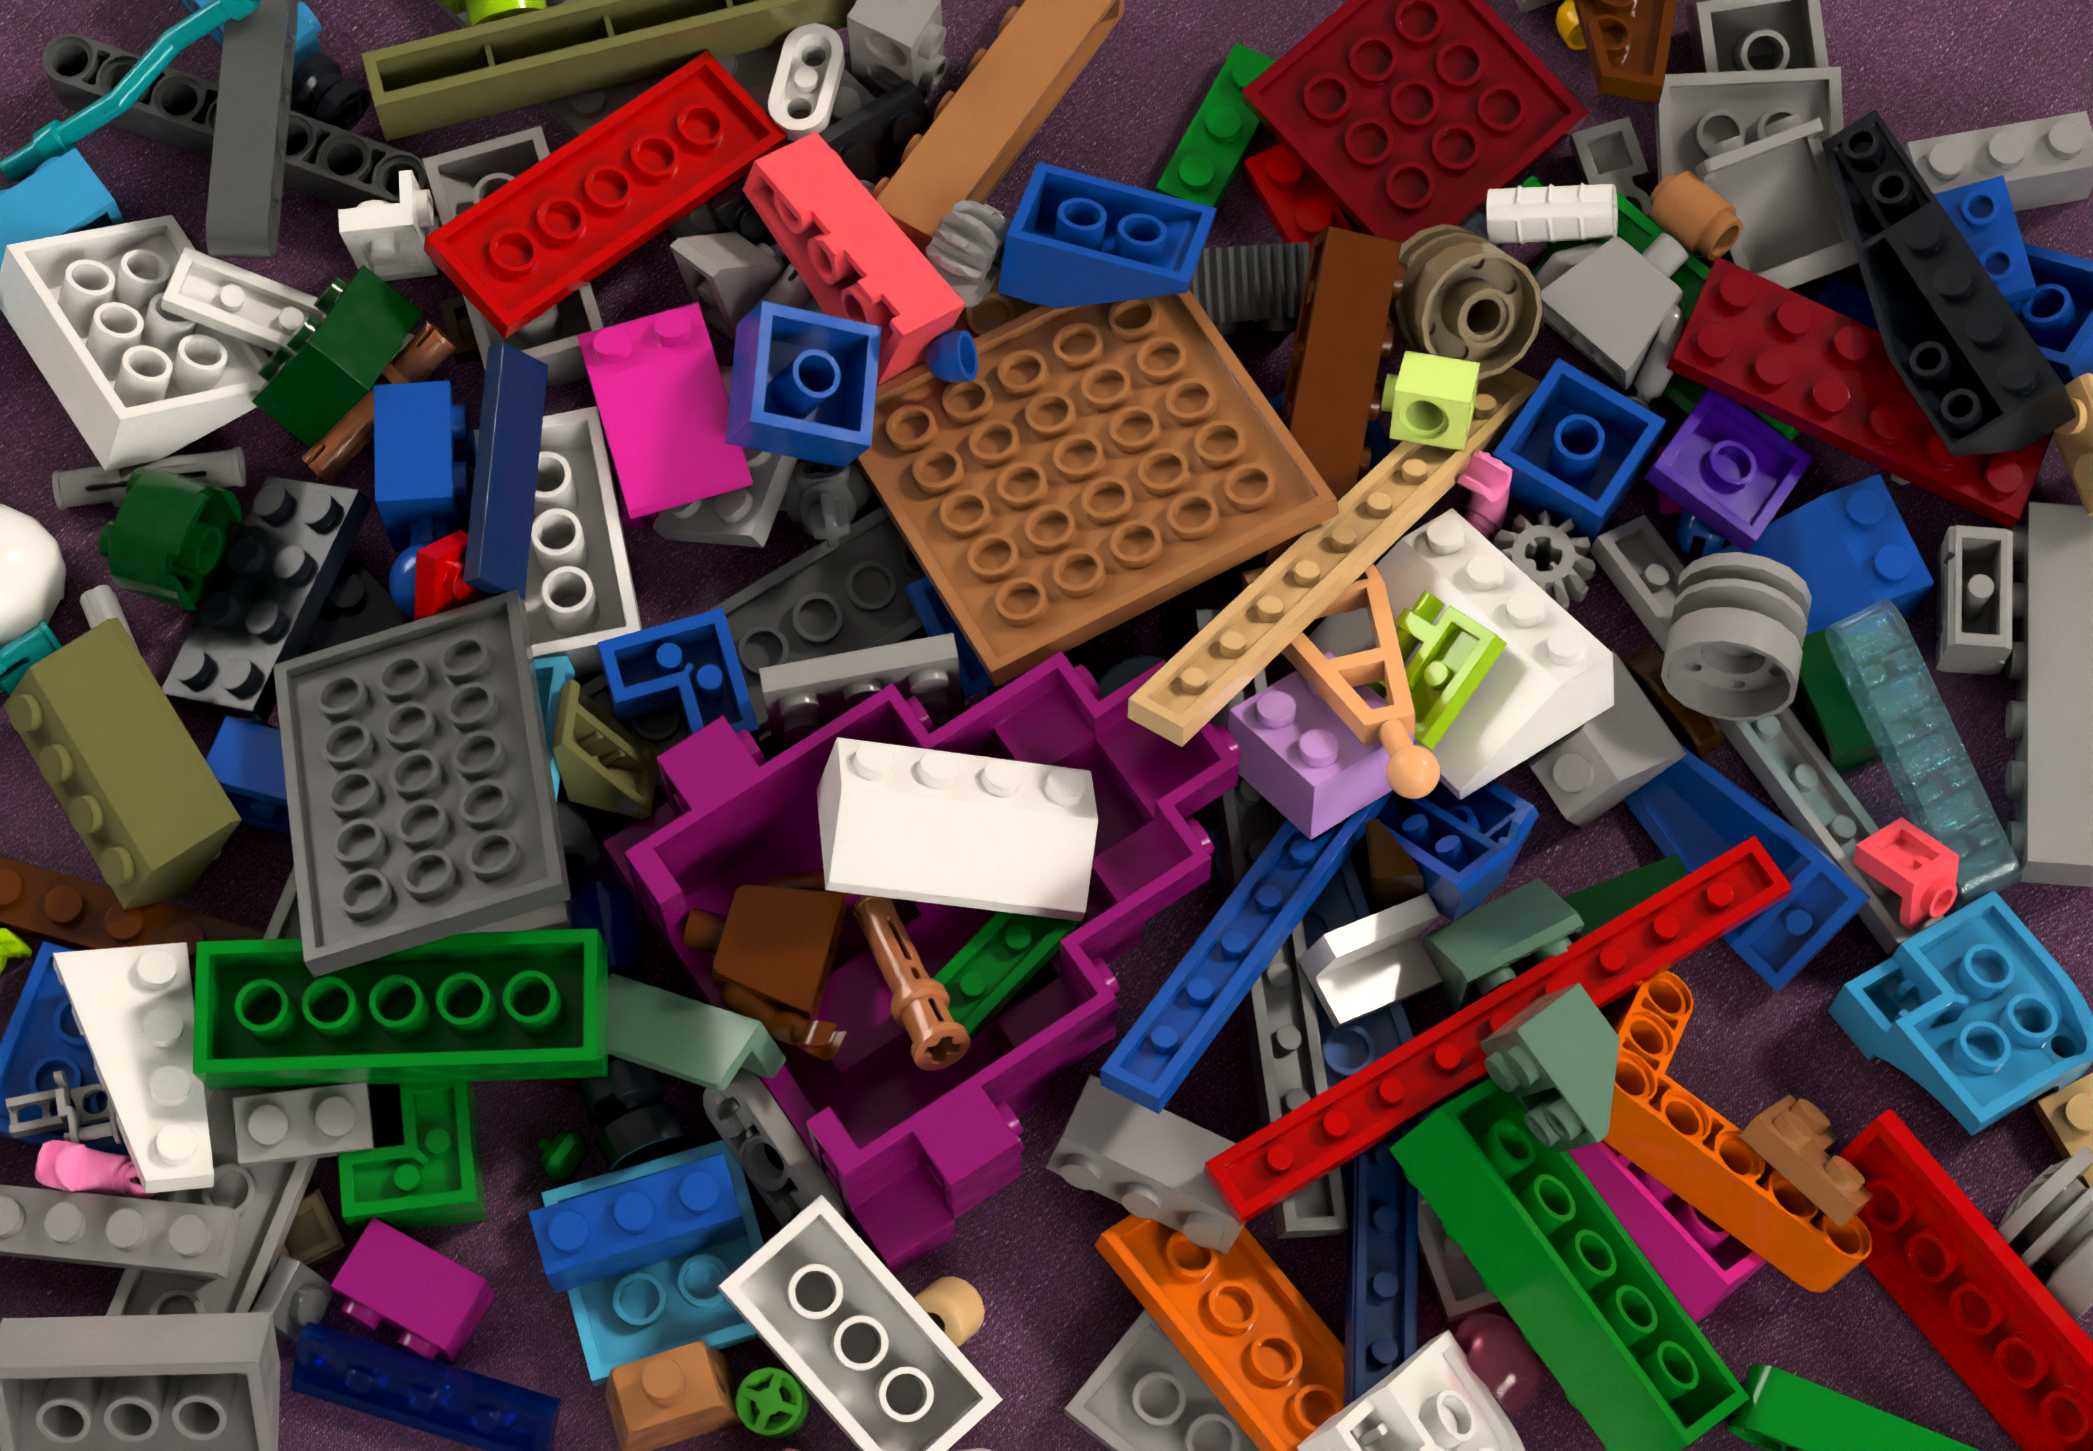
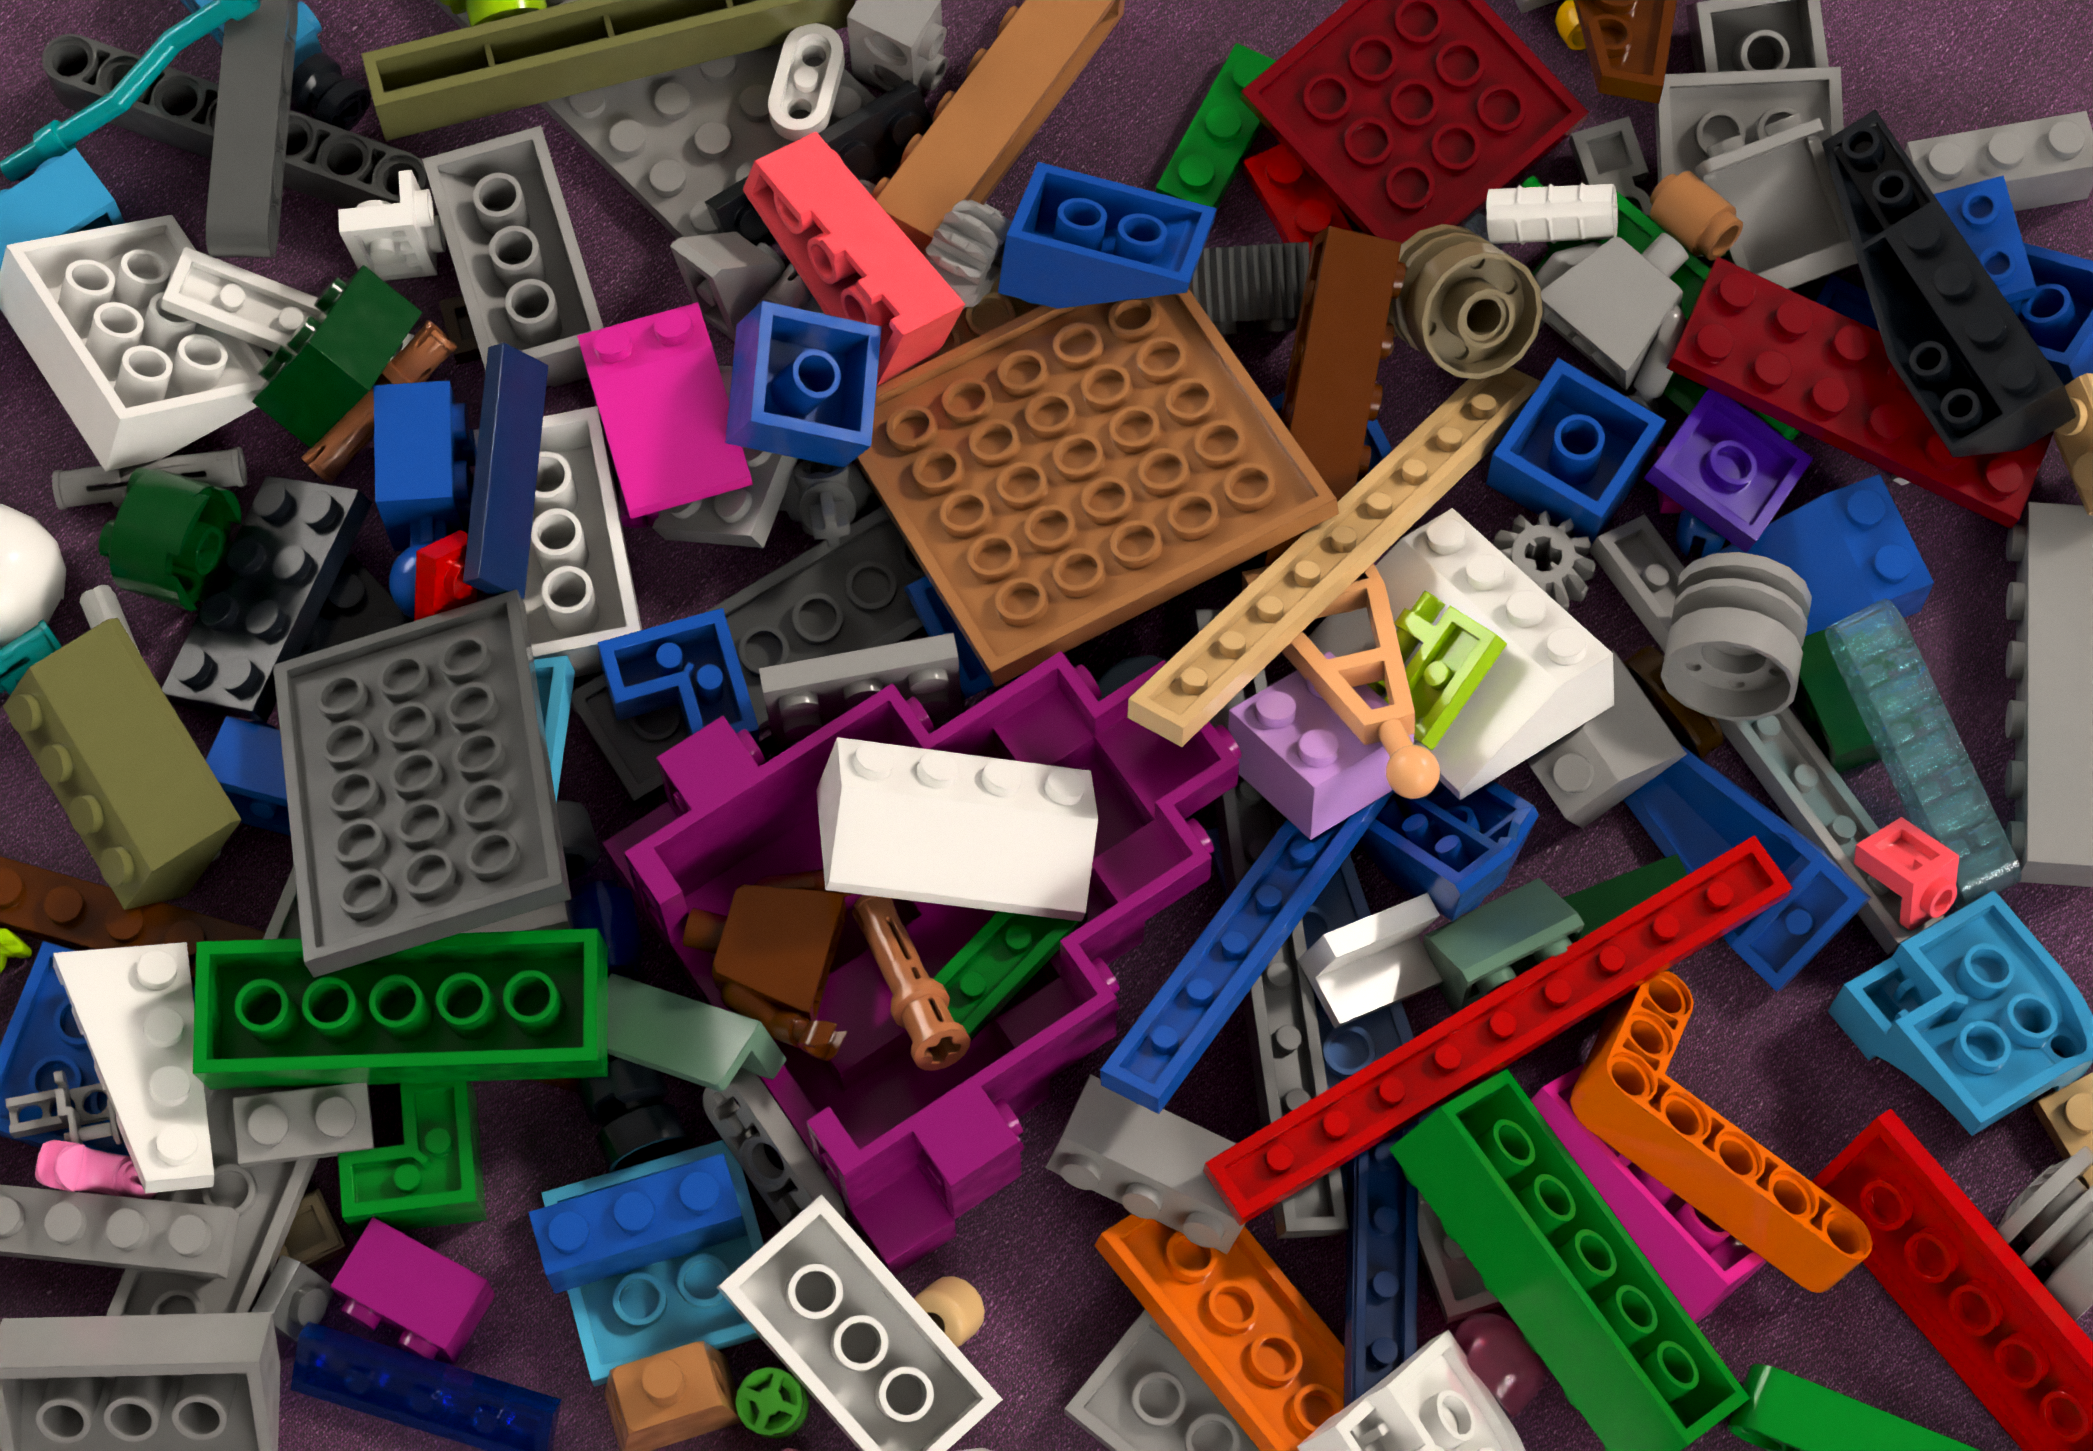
red plate [423,50,787,339] -> none
green rock [538,1132,587,1182] -> none
olive slope [552,679,660,820] -> none
blue hinge [926,330,978,383] -> none
dark brown slope [1365,818,1424,914] -> none
yellowish green brick [1381,350,1480,451] -> none
bright pink piece [1456,449,1512,540] -> none
sand green slope [1478,983,1620,1153] -> none
medium nougat plate [1739,1094,1874,1228] -> none
light grey brick [1935,525,2013,675] -> none

